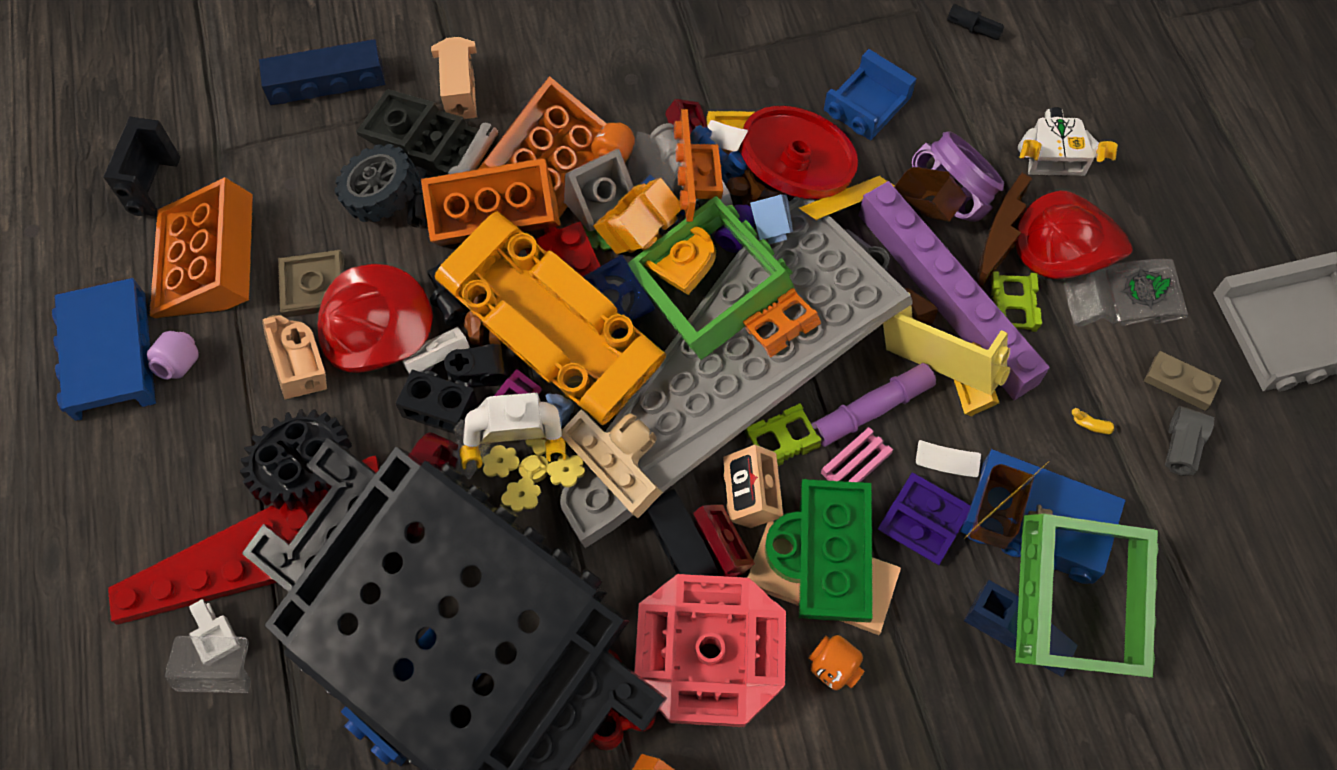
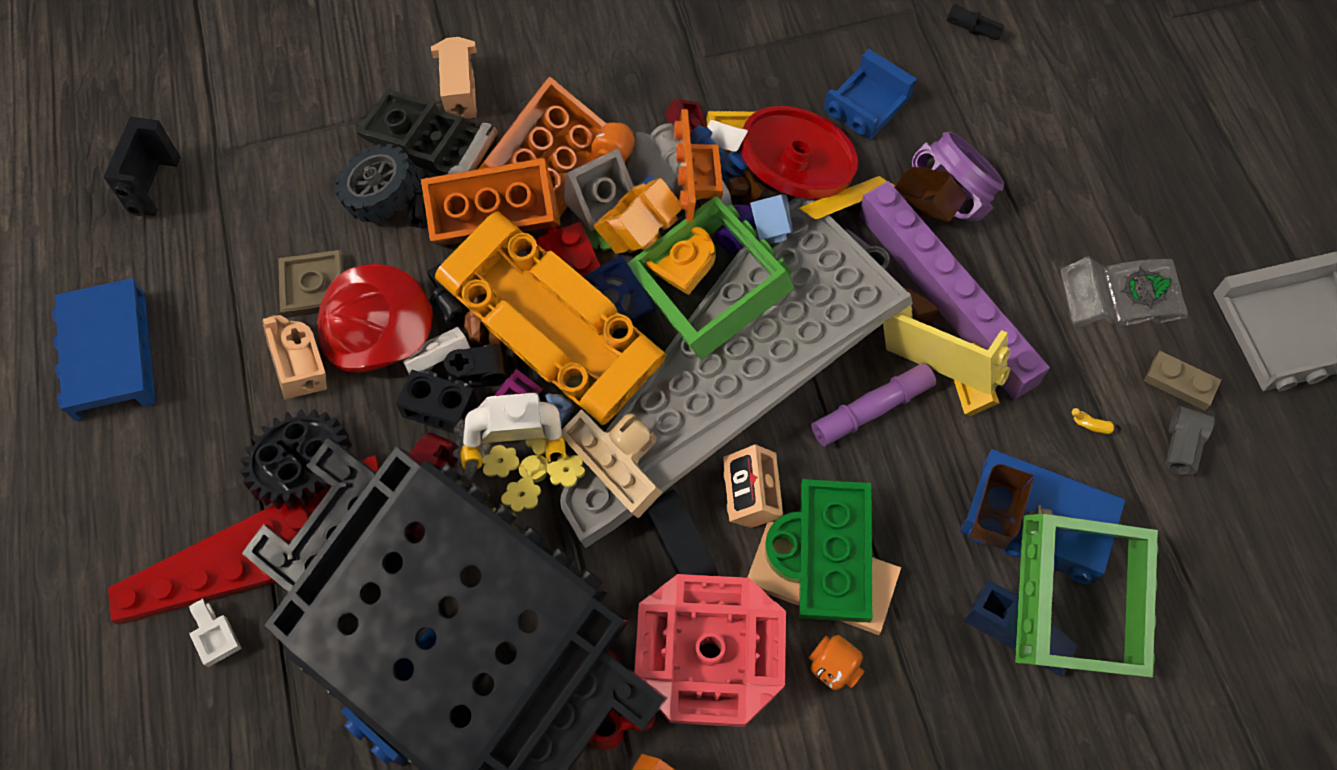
lavender head [147,331,199,380] -> none
orange slope [150,177,253,318] -> none
clear panel [164,636,251,693] -> none
dark blue brick [259,39,386,105] -> none
dark red panel [693,504,755,577] -> none
orange piece [743,288,821,358] -> none
lime piece [745,403,821,466] -> none
bright pink tile [821,427,893,482] -> none
dark purple slope [878,472,971,566] -> none
white sticker [916,440,981,477] -> none
yellow sticker [964,462,1048,539] -> none
reddish brown slope [976,172,1032,288] -> none
lime piece [990,271,1042,332] -> none
red piece [1015,190,1133,279] -> none
white torso [1018,107,1118,176] -> none

